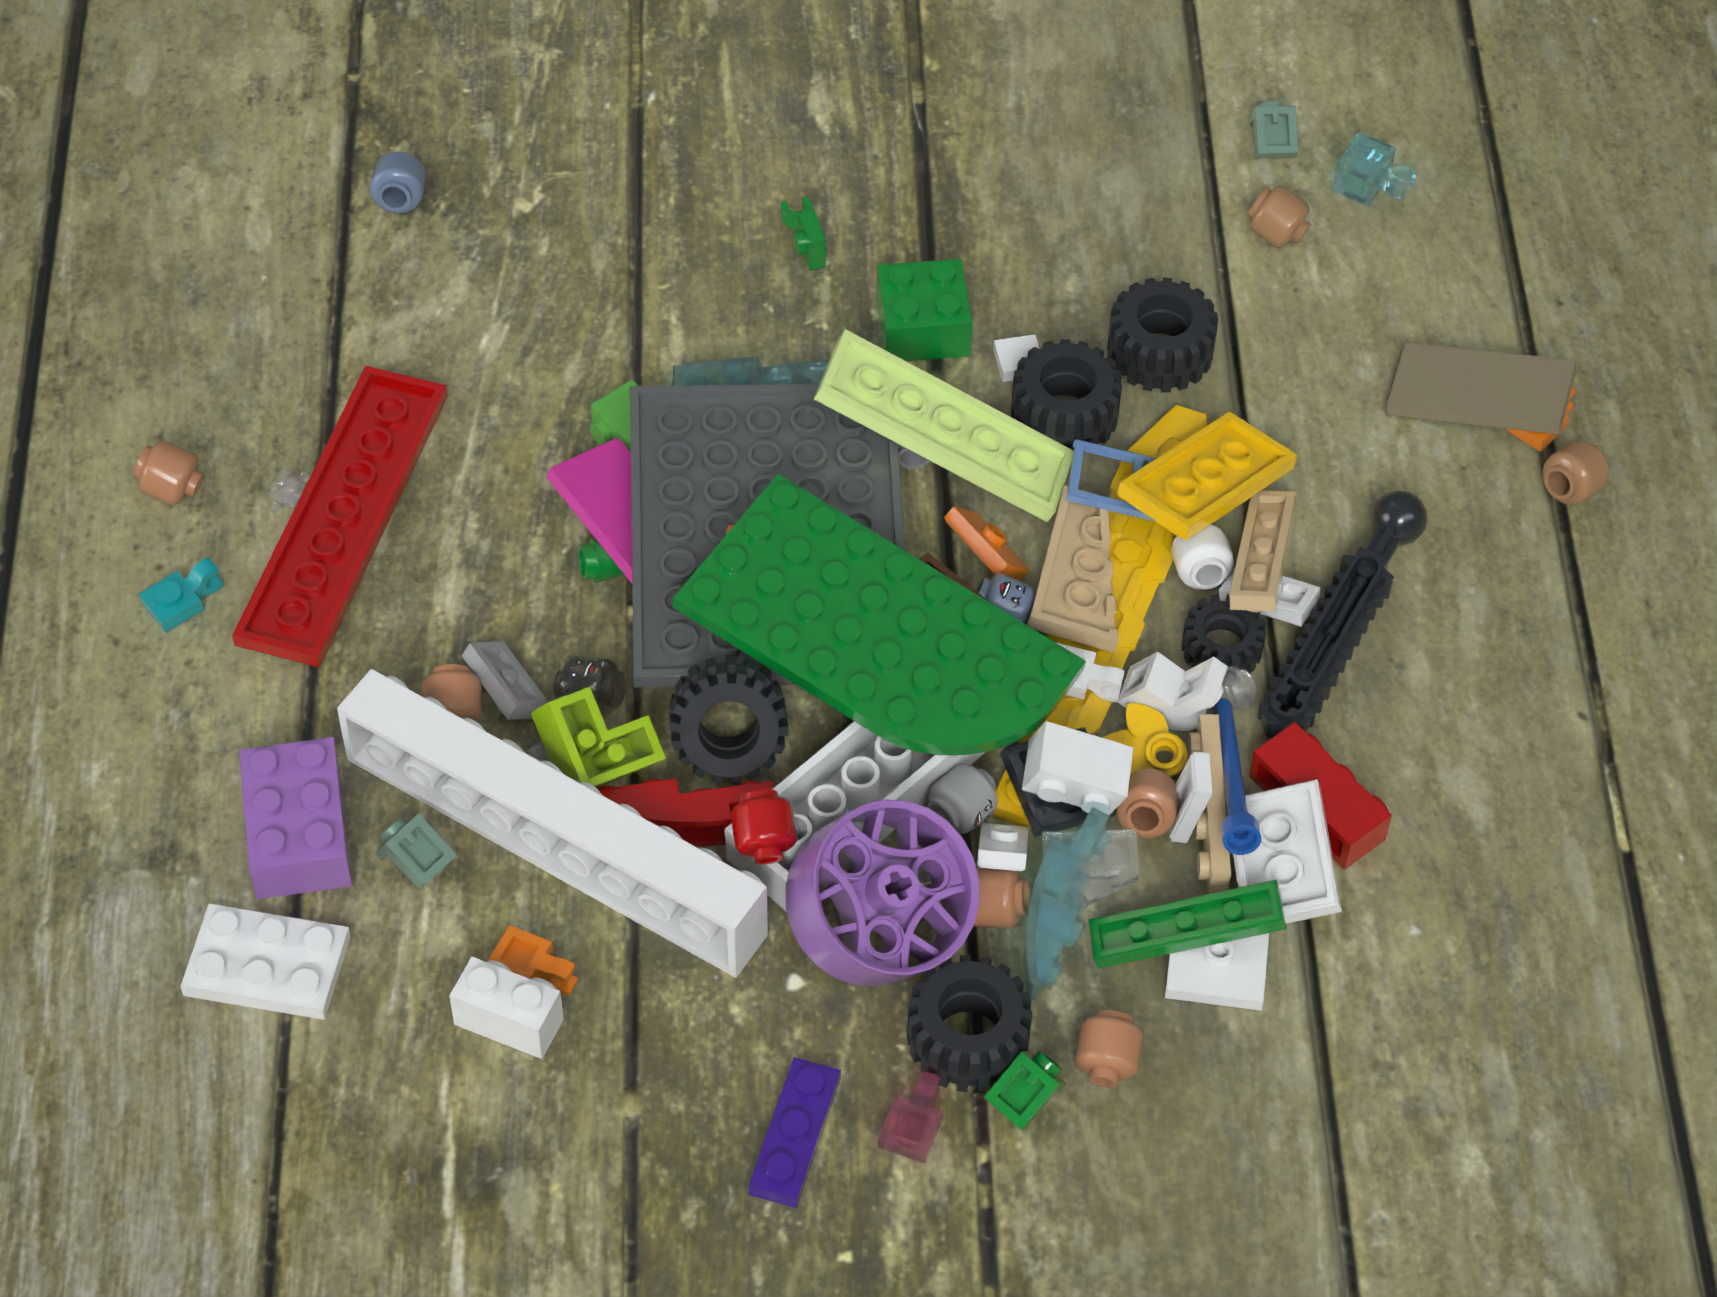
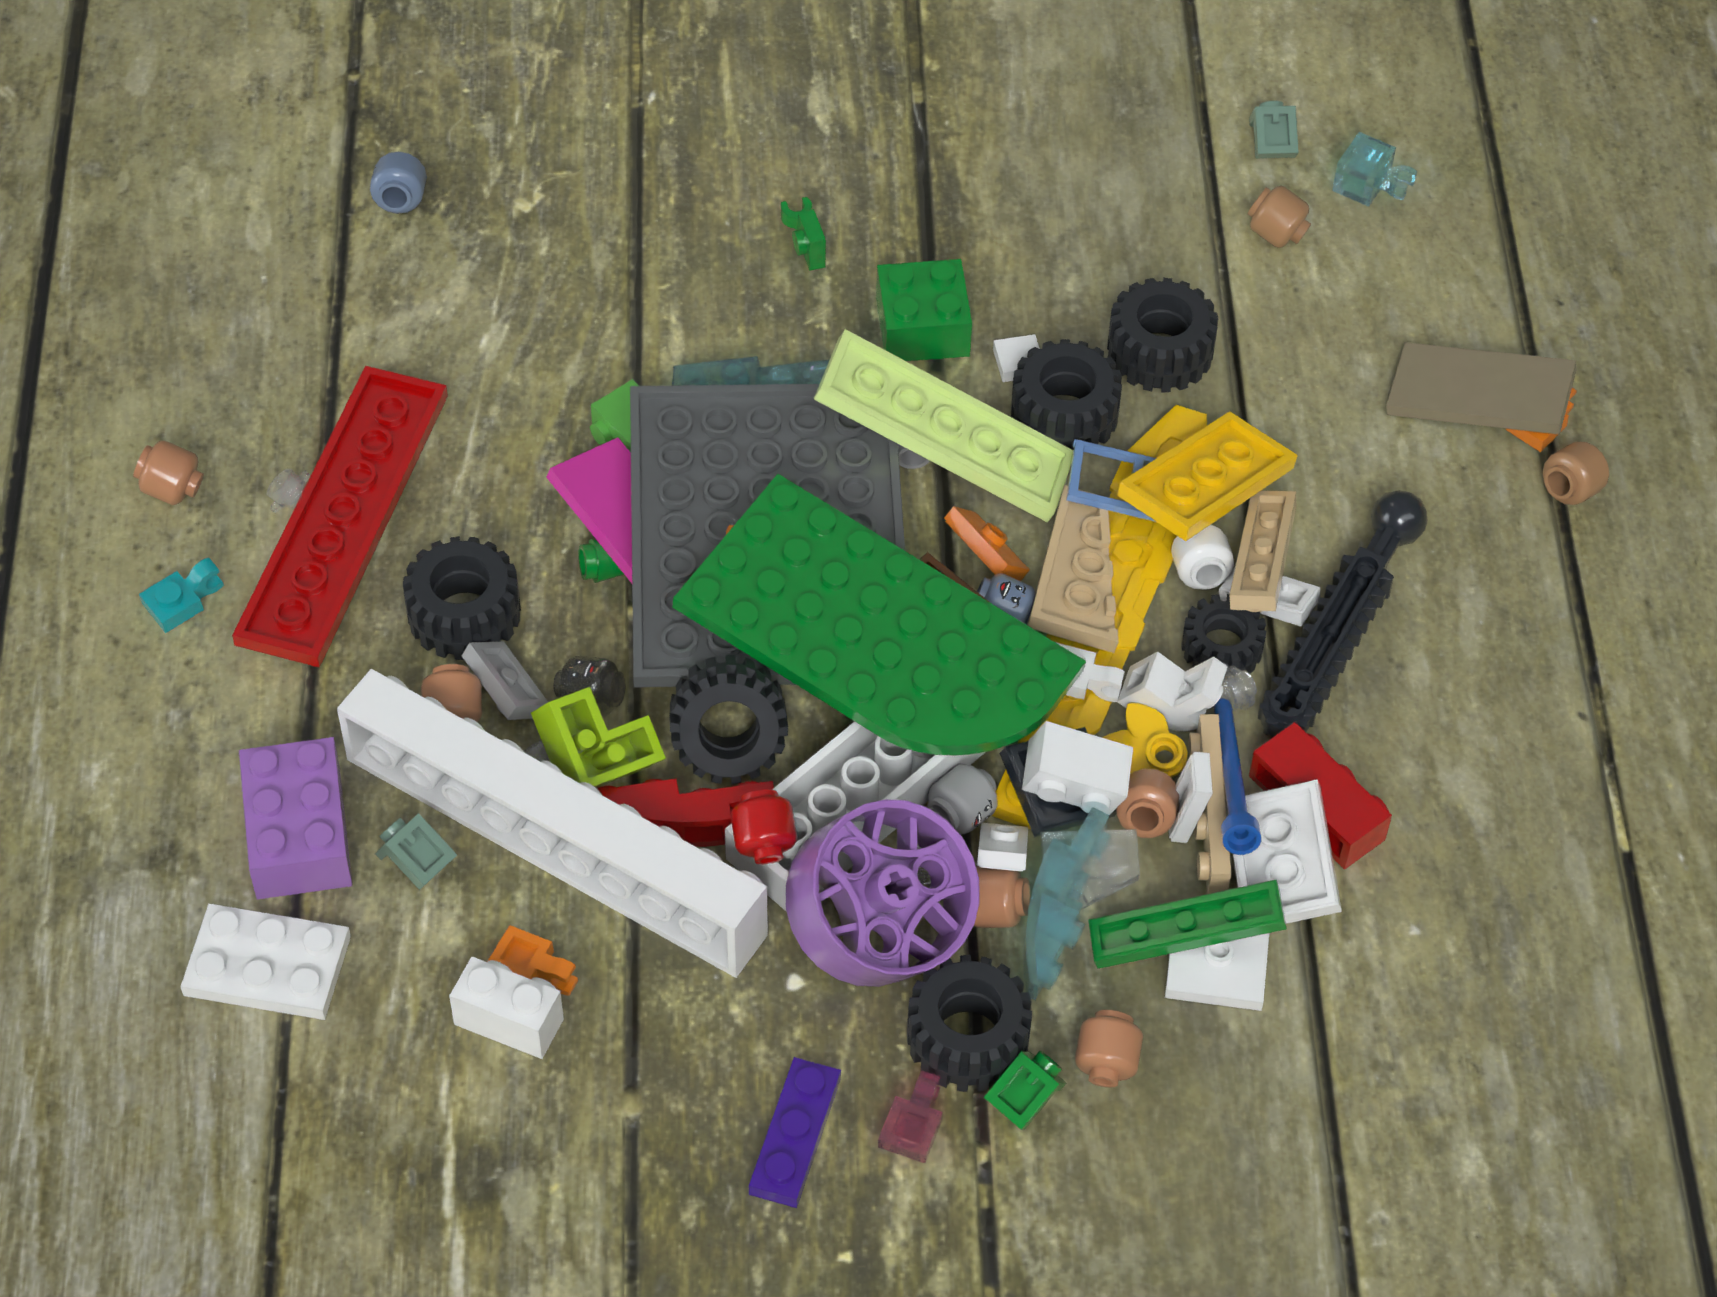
none -> black tyre [403,536,521,660]

